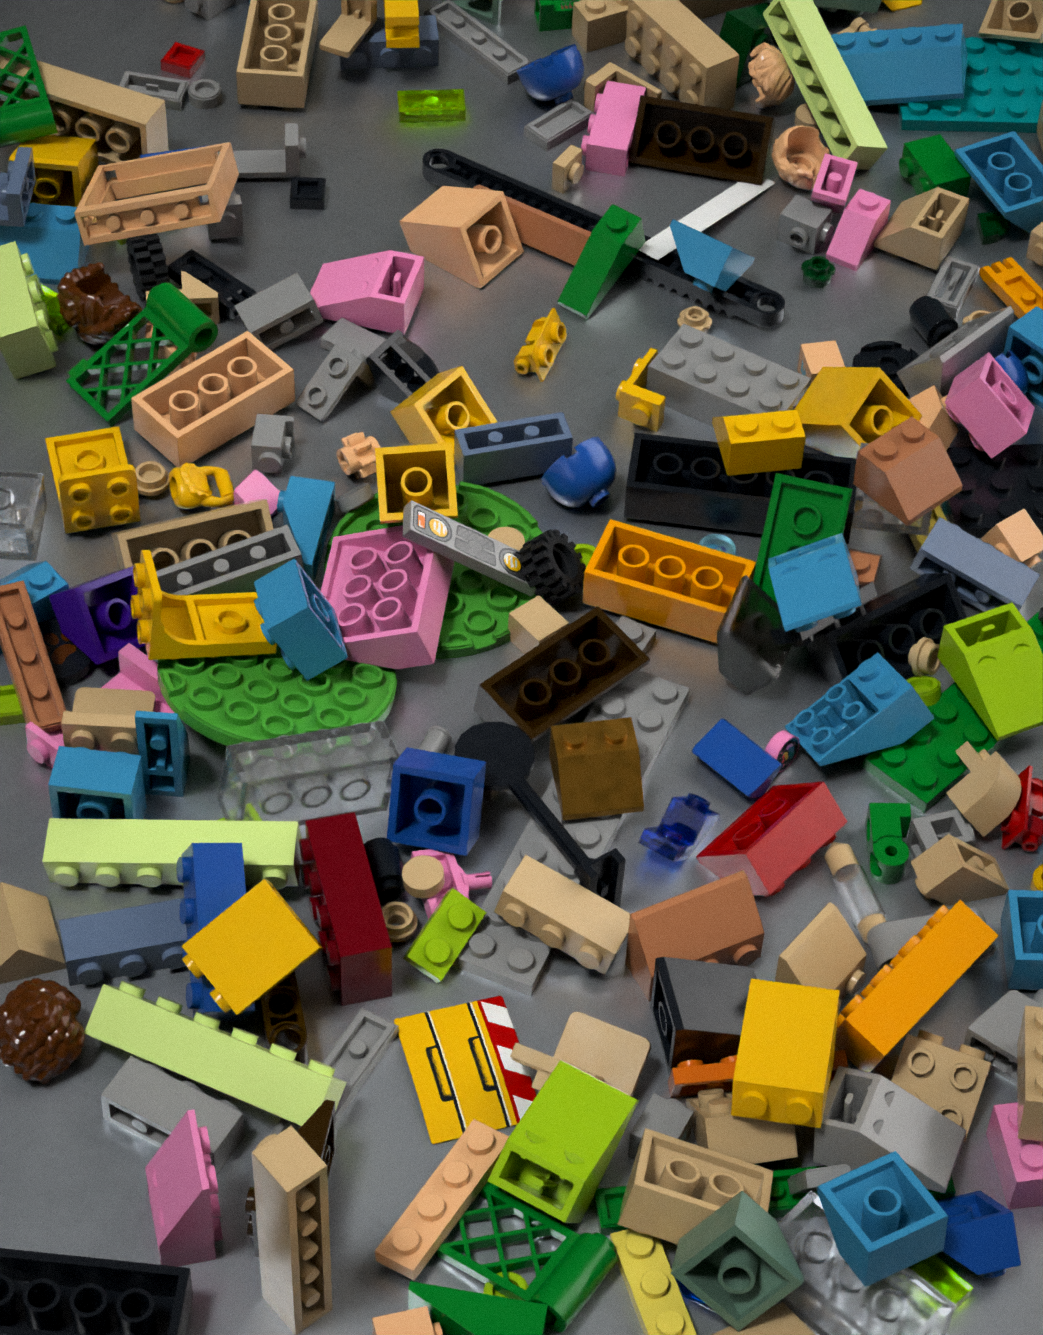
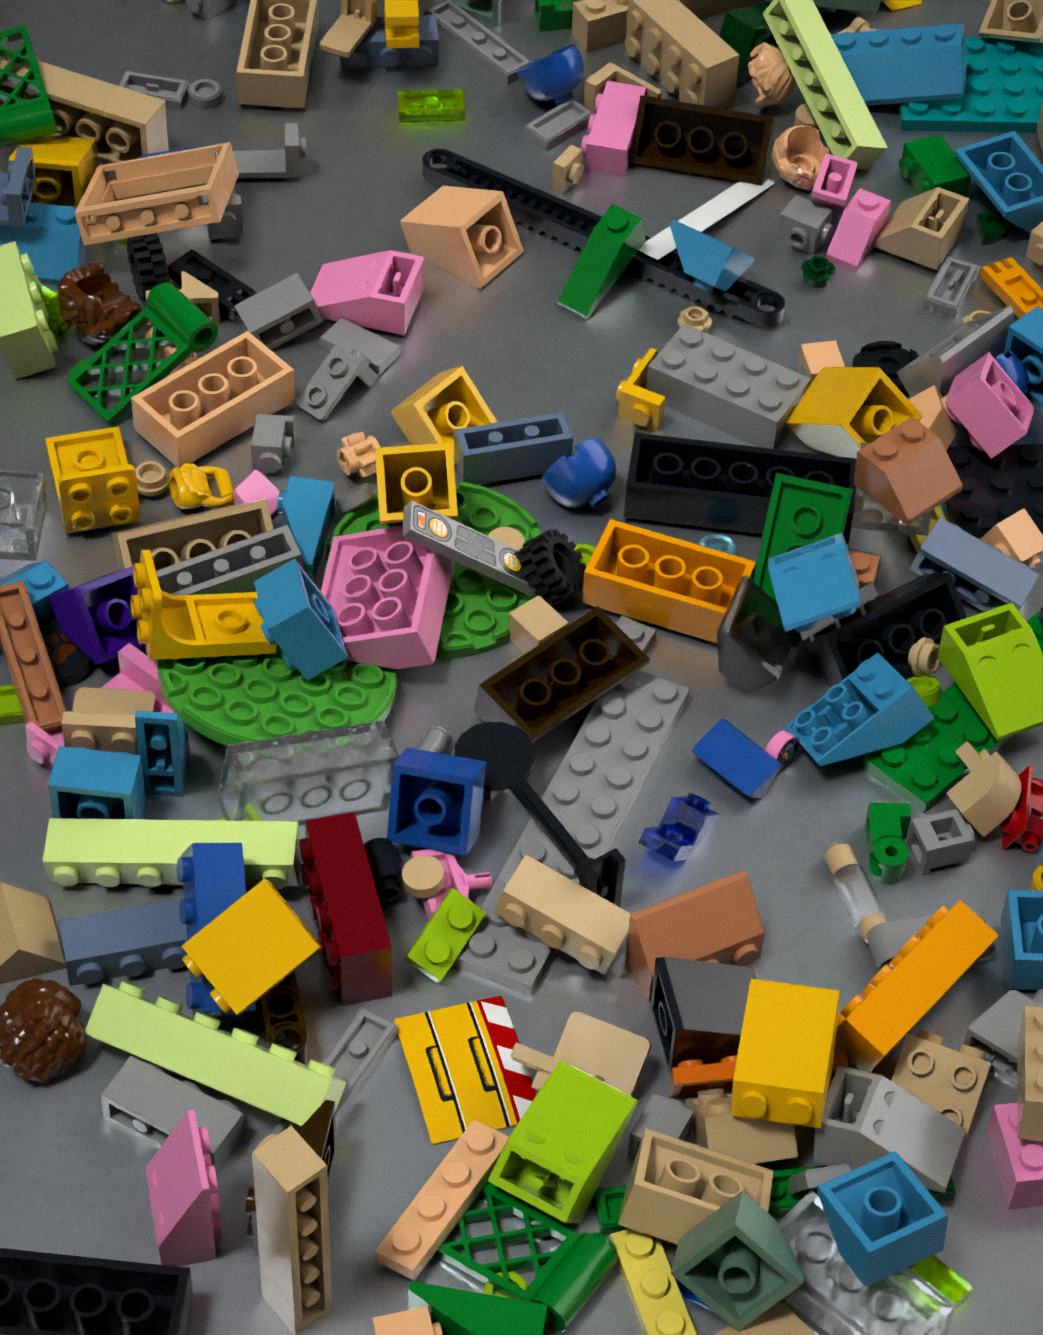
red tile [160,42,205,79] -> none
black tile [290,177,326,210] -> none
black slope [366,330,440,404] -> none
tan plate [381,901,417,942] -> none
nougat tile [473,184,591,266] -> none
yellow hinge [514,308,567,382] -> none
pearl gold slope [549,717,644,820] -> none
red slope [696,782,847,897] -> none
yellow slope [712,410,806,476] -> none
tan slope [775,902,867,1011] -> none
black brick [909,296,958,347] -> none
tan slope [911,834,1009,906] -> none
blue slope [936,1190,1021,1278] -> none

